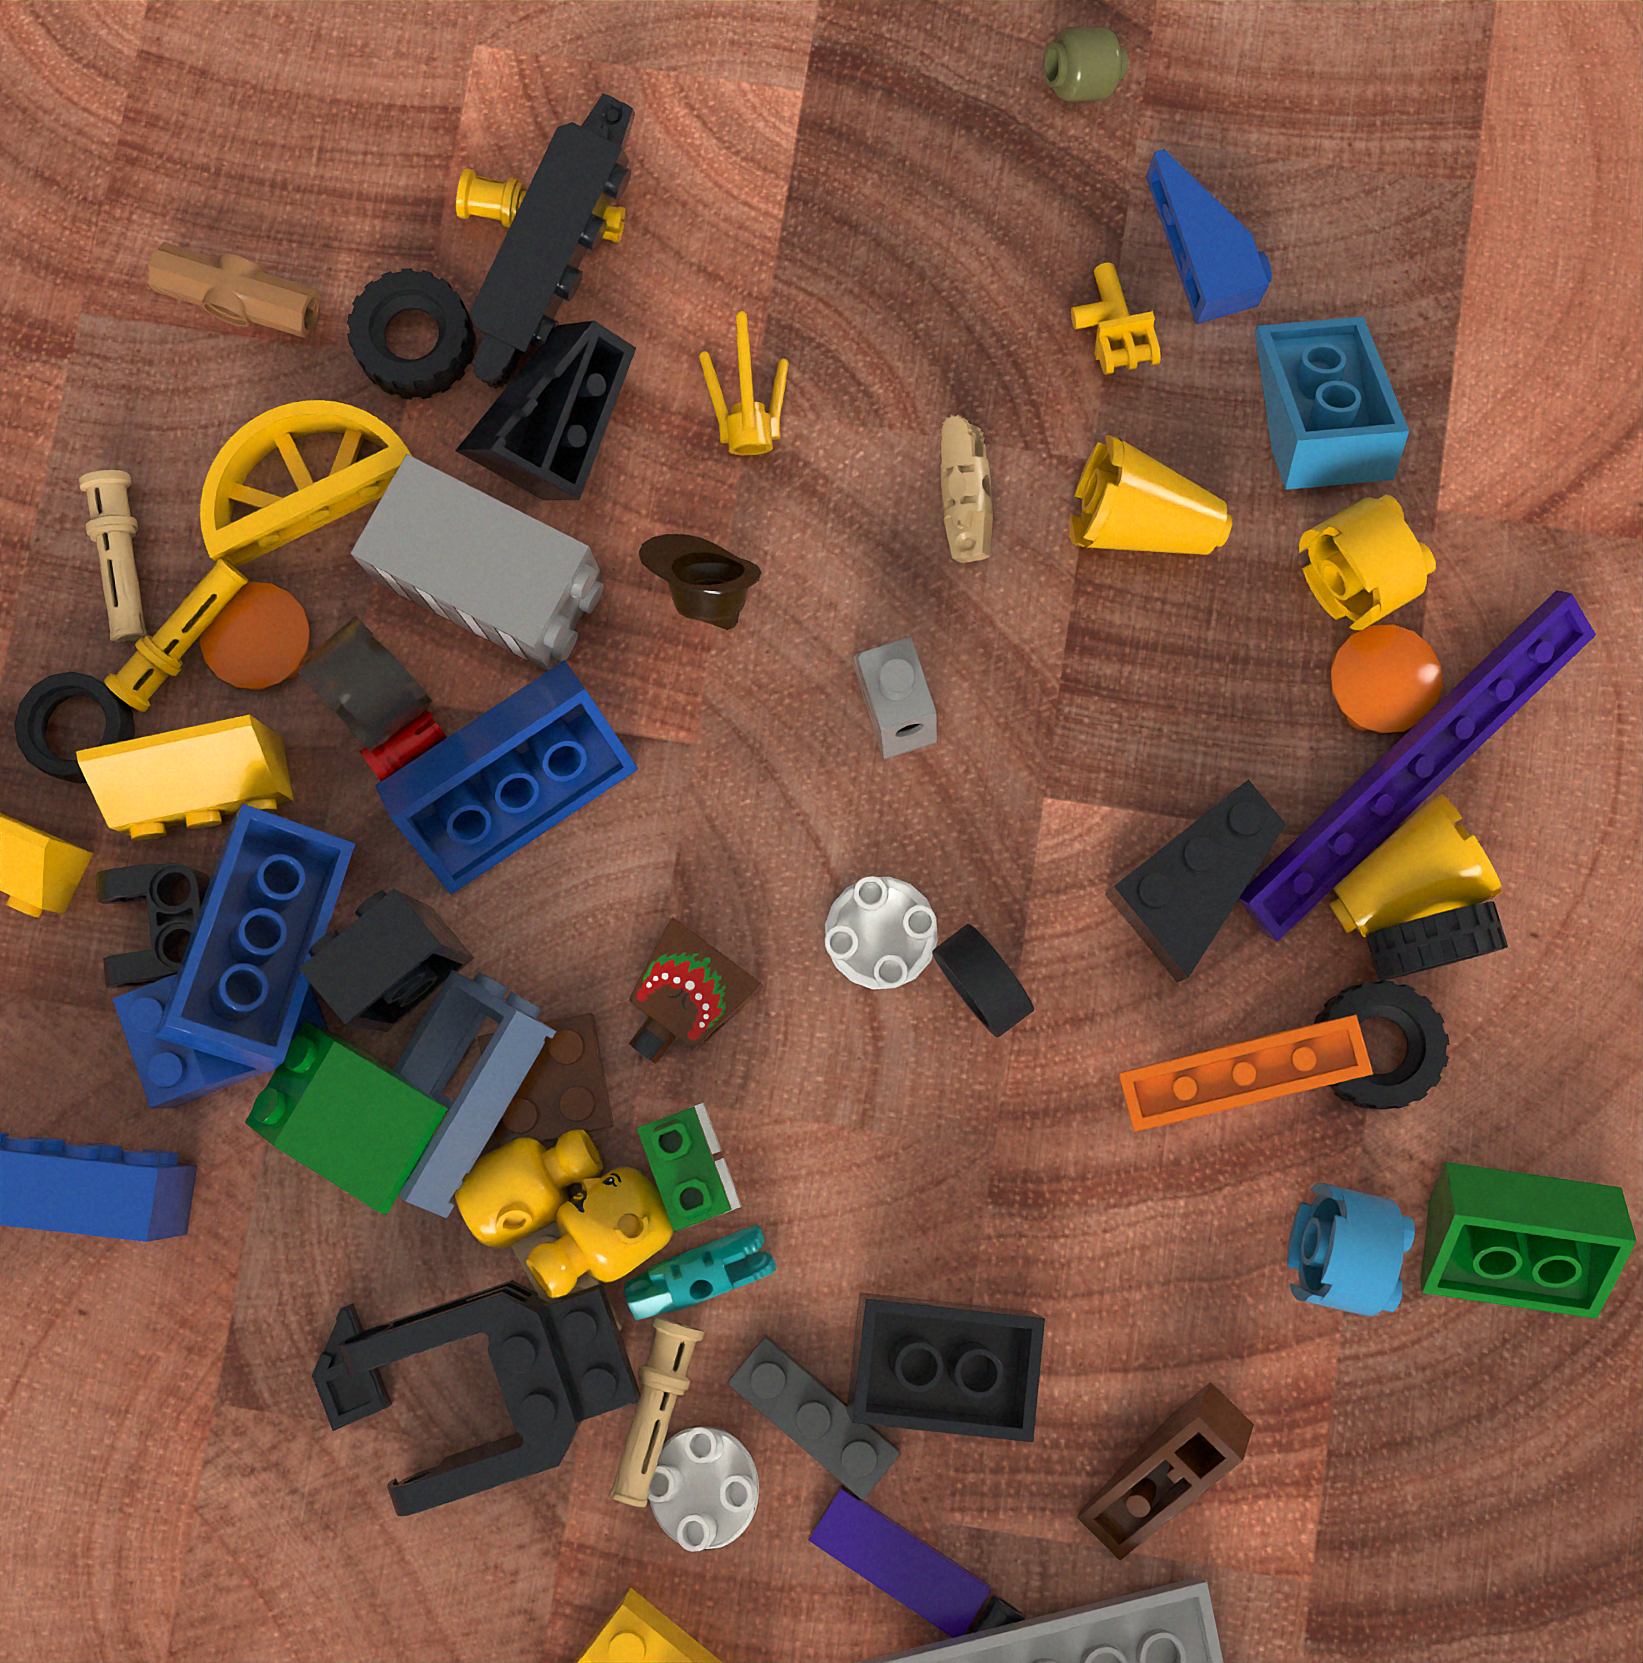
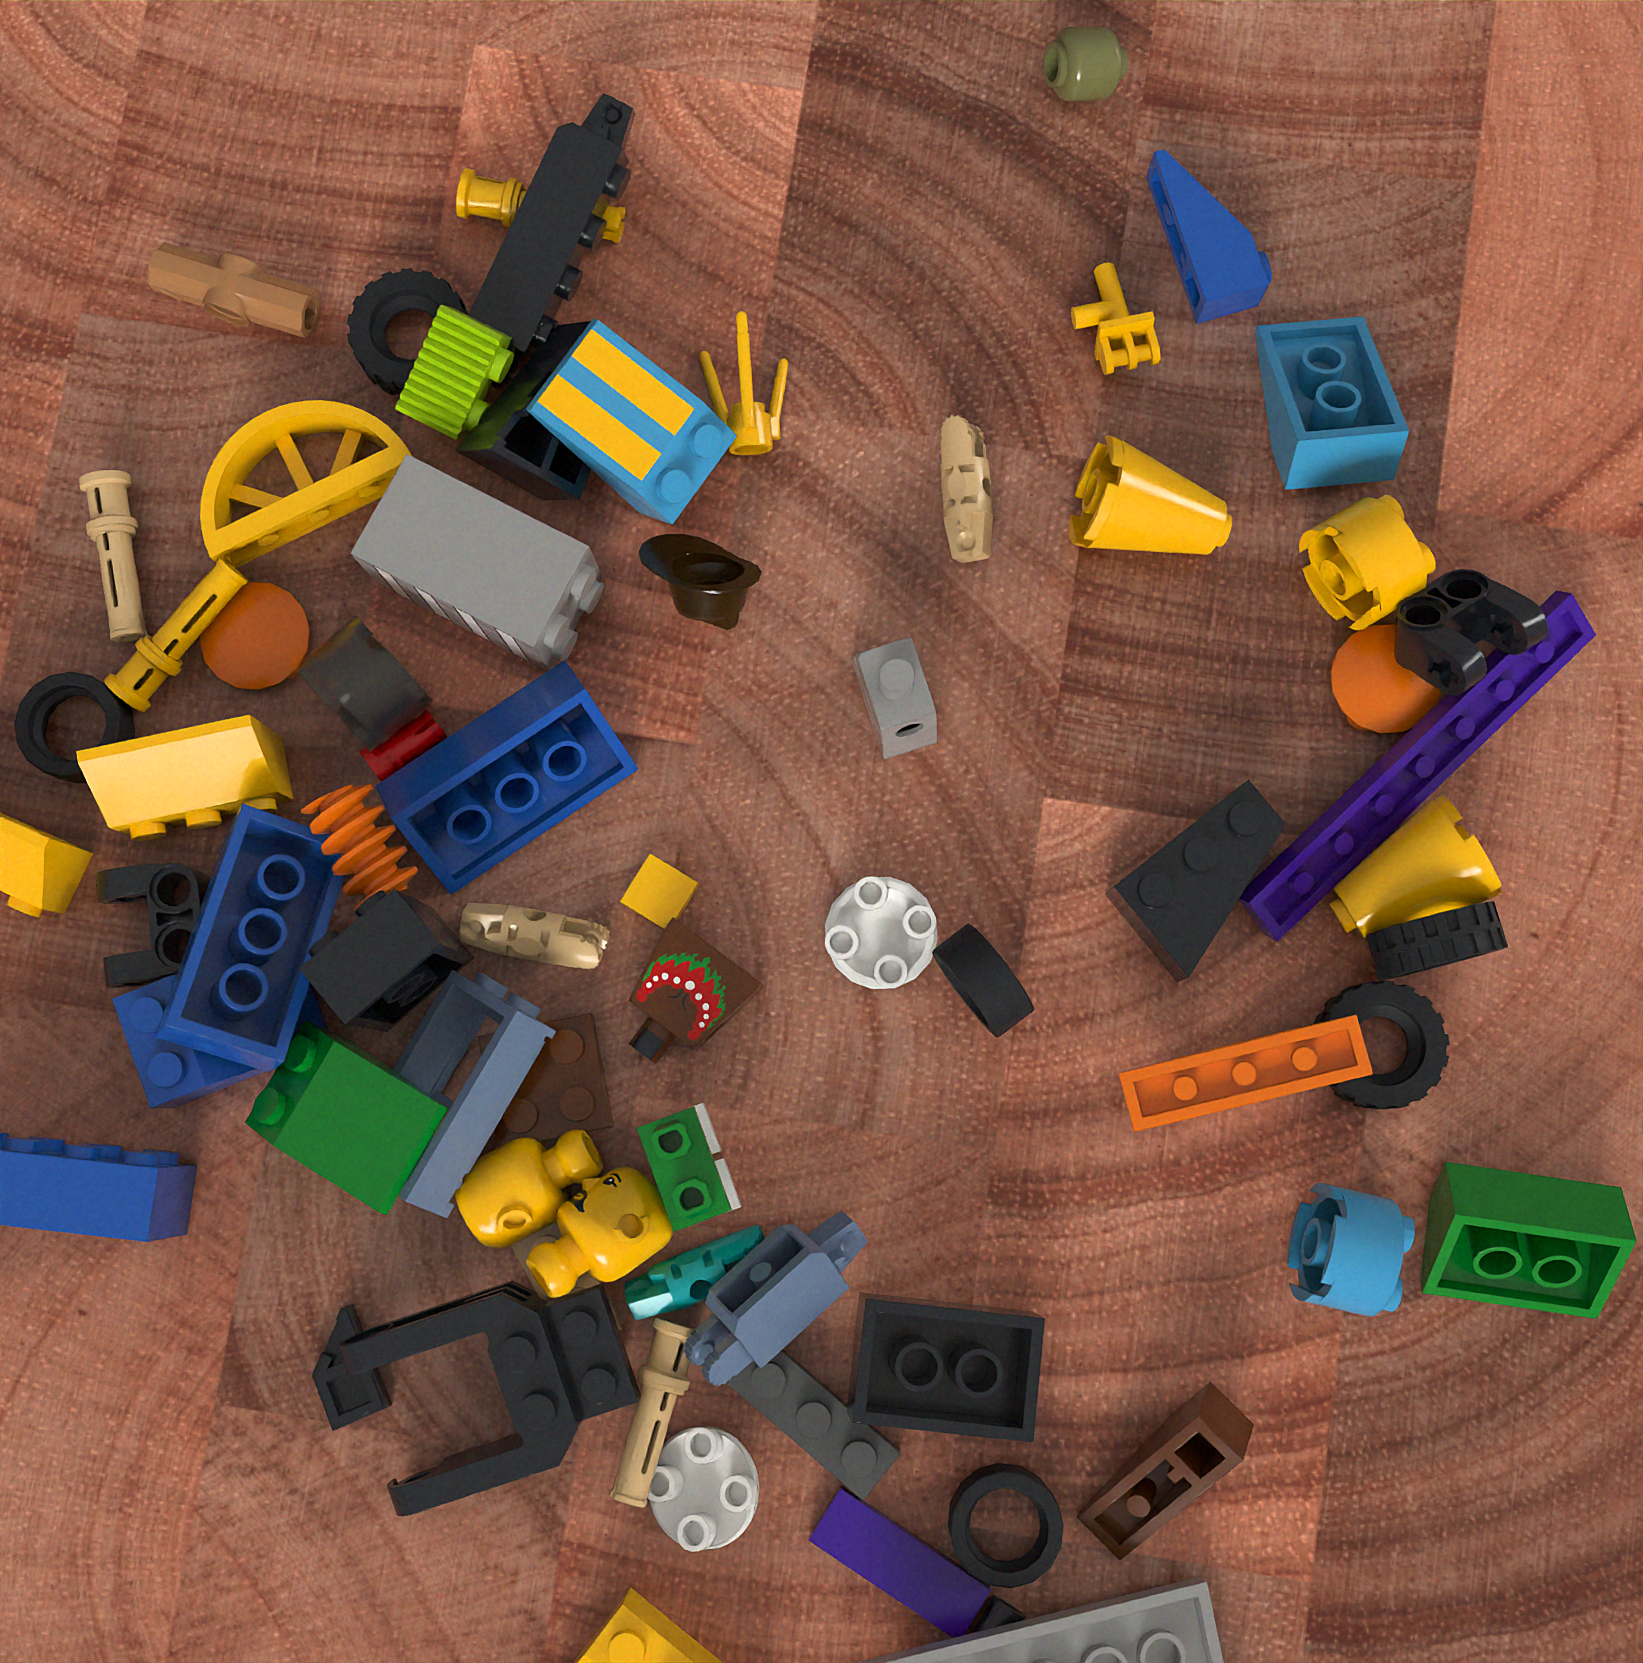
none -> orange piece [301,783,418,912]
none -> lime brick [395,305,514,440]
none -> tan hinge [459,903,611,970]
none -> dark azure slope [526,319,737,524]
none -> yellow tile [620,854,699,930]
none -> sand blue hinge [683,1210,868,1386]
none -> black tyre [948,1463,1064,1588]
none -> black piece [1394,569,1548,696]

